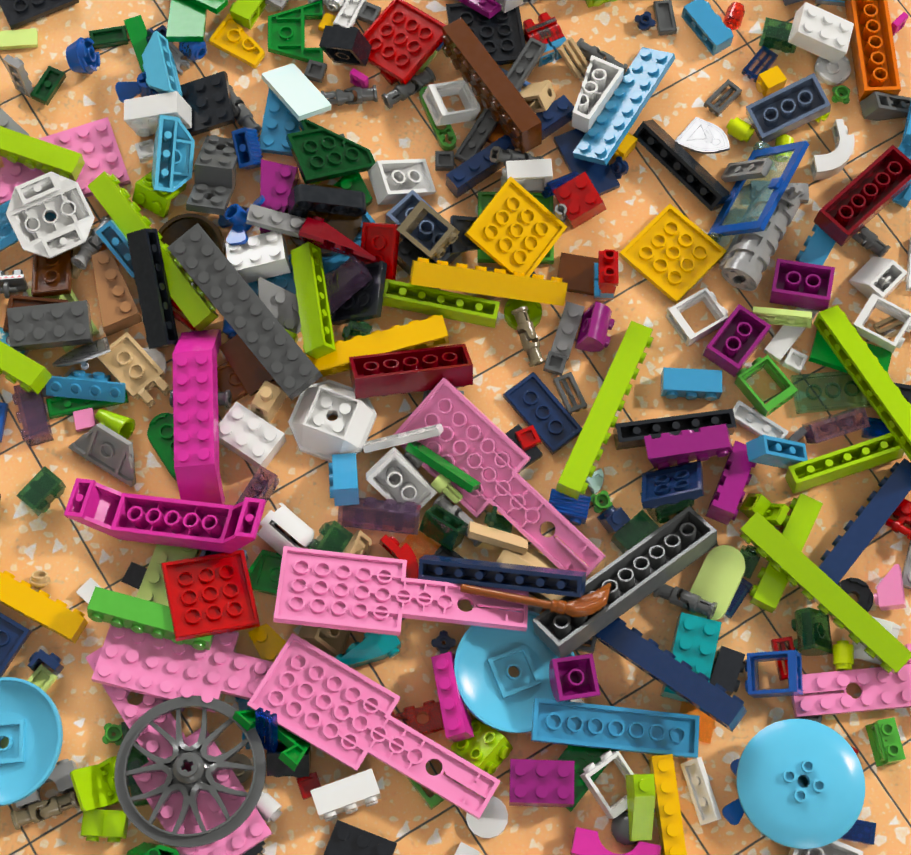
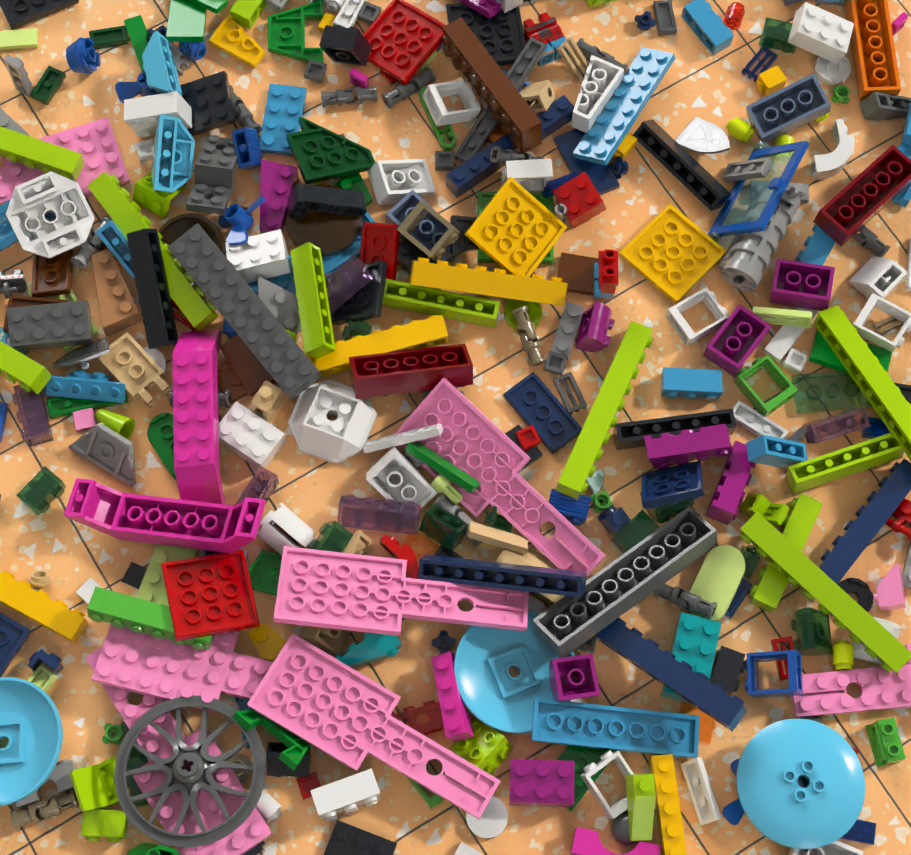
light grey plate [245,204,306,238] -> none
clear blue tile [255,707,278,753] -> none
light aqua tile [262,63,331,121] -> none
dark red wedge [298,216,377,263] -> none
dark azure brick [328,453,359,506] -> none
dark orange piece [460,583,611,618] -> none
dark grey tile [704,79,742,117] -> none

